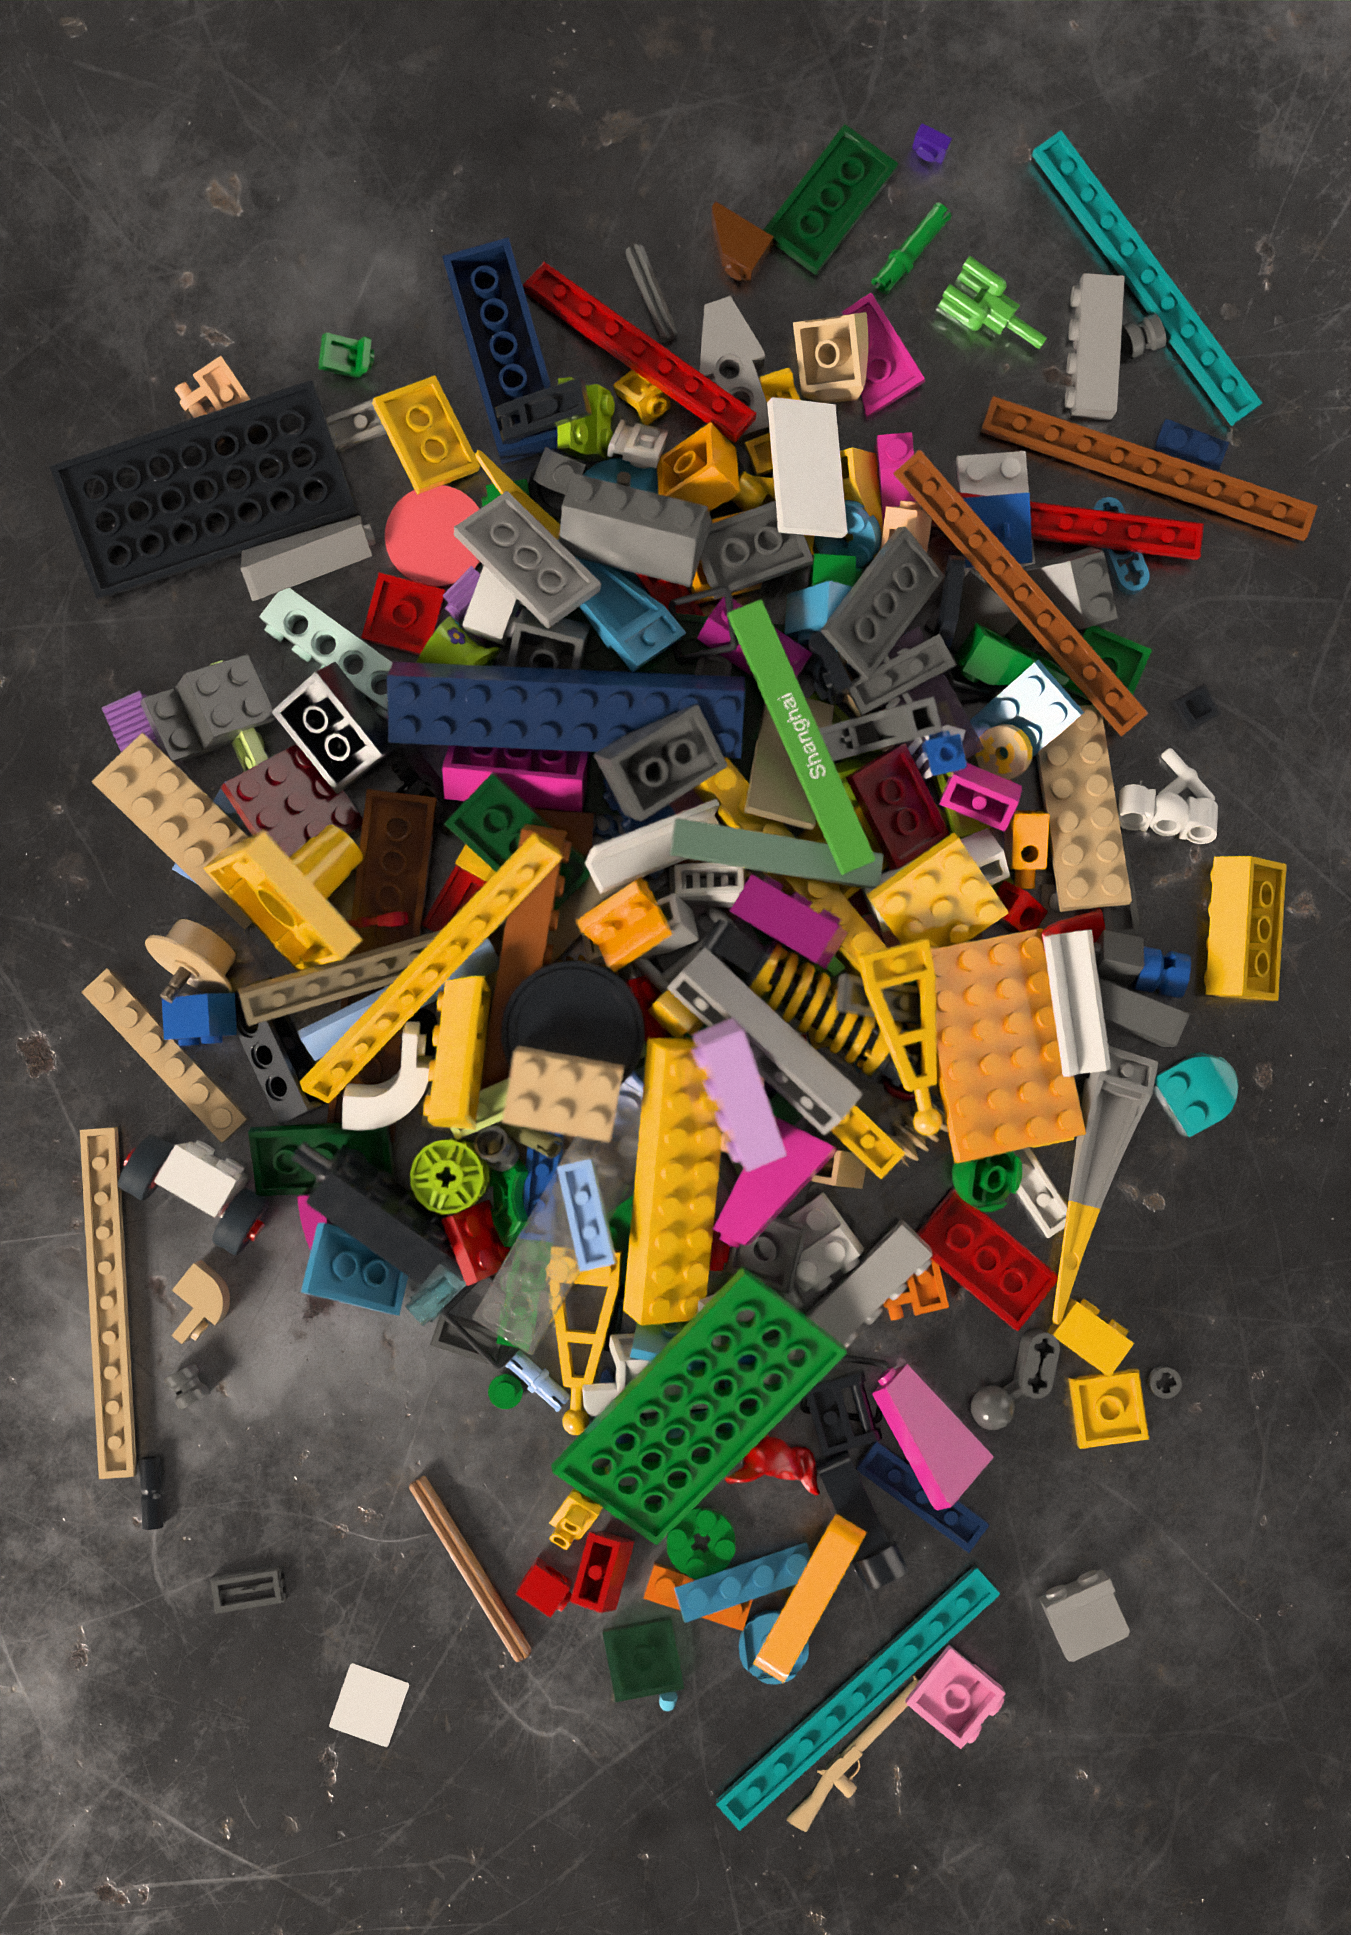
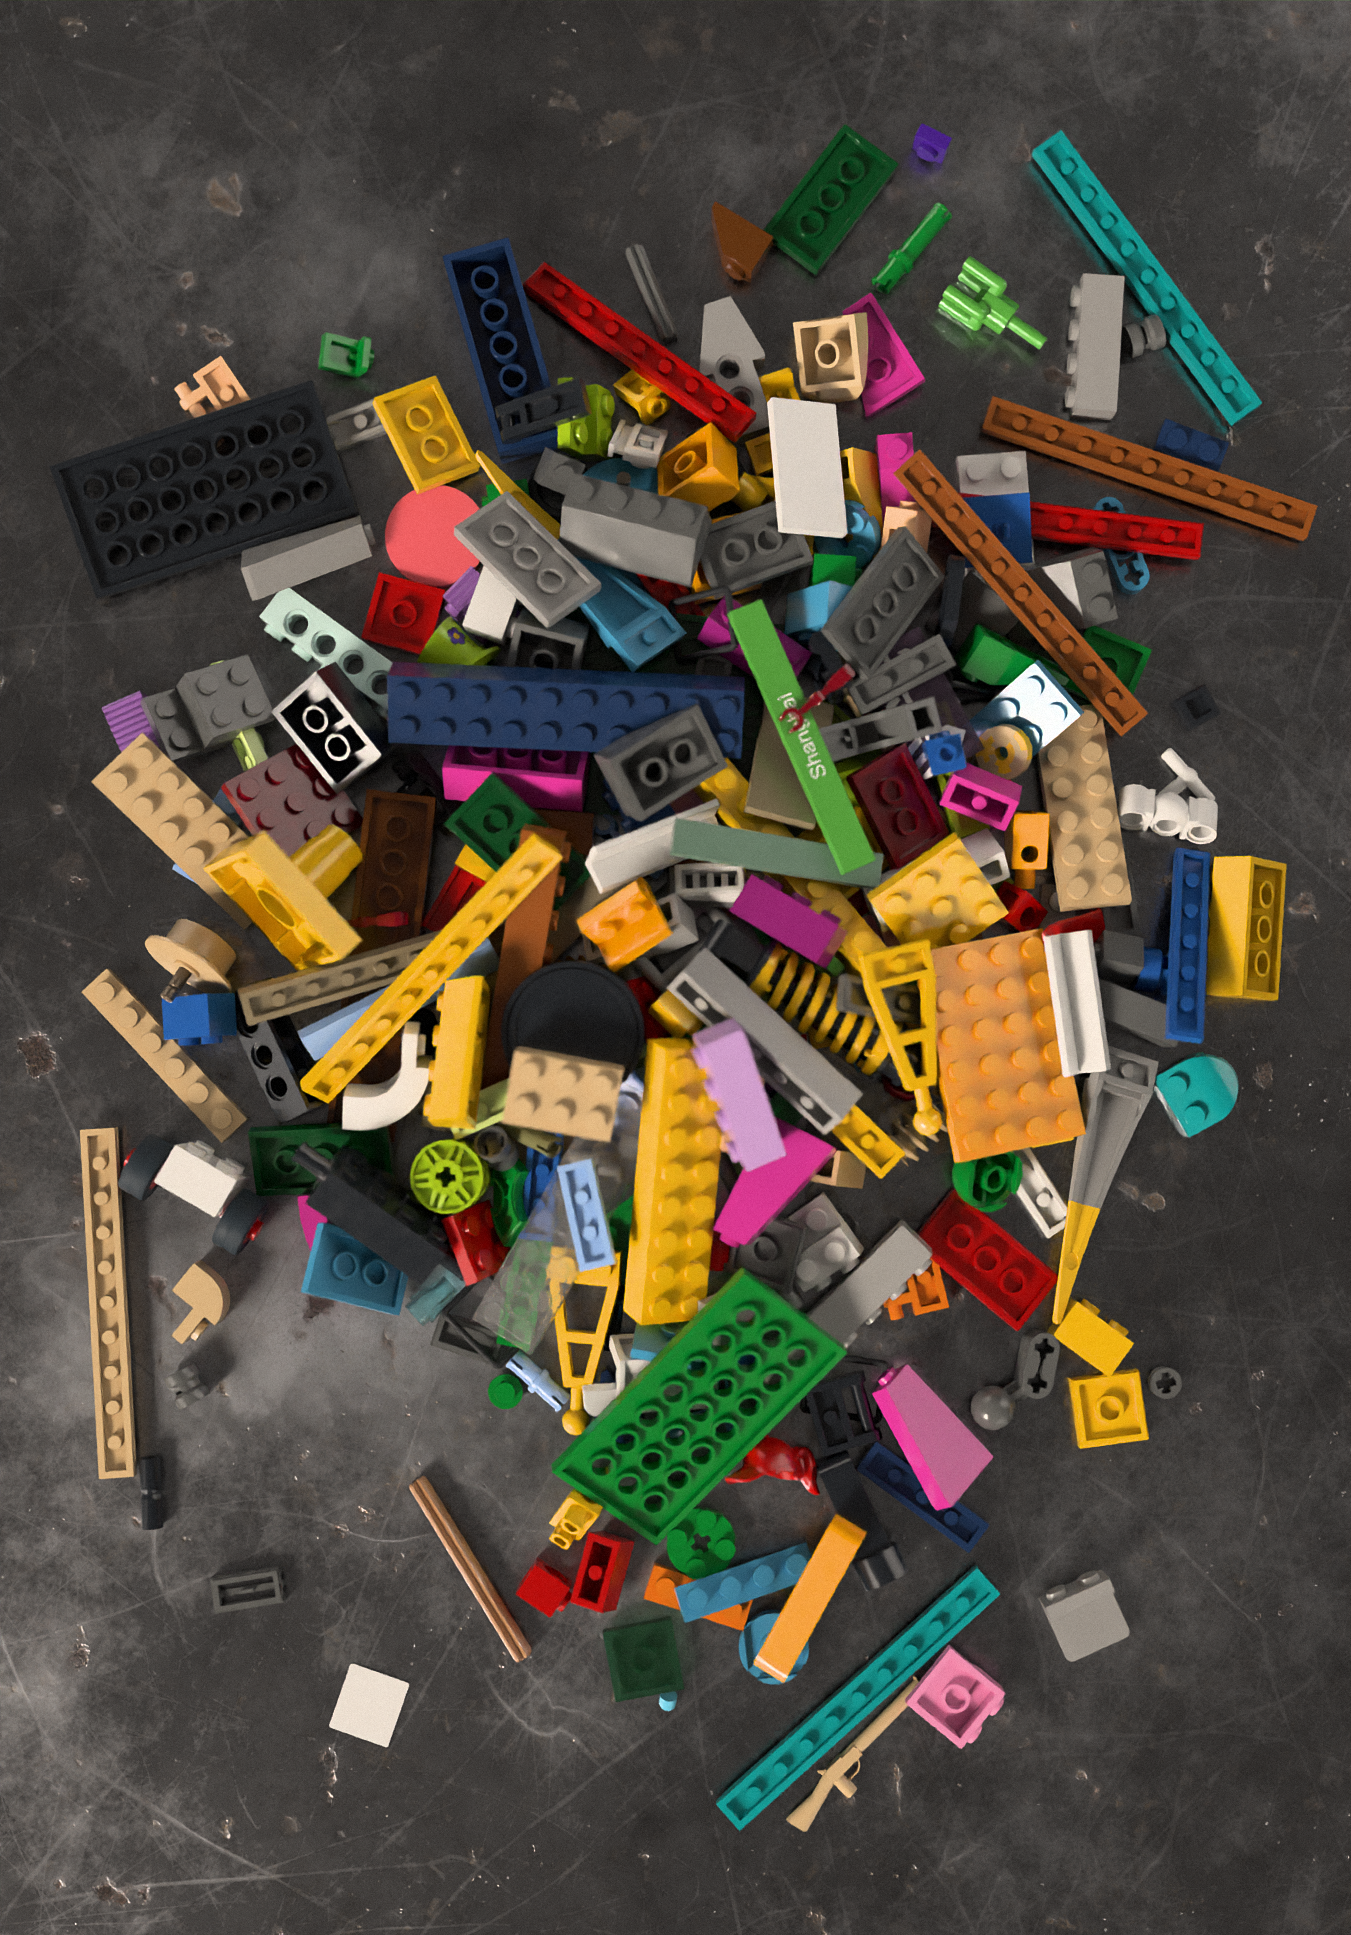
none -> dark red piece [778,664,855,734]
none -> blue tile [1165,847,1211,1044]

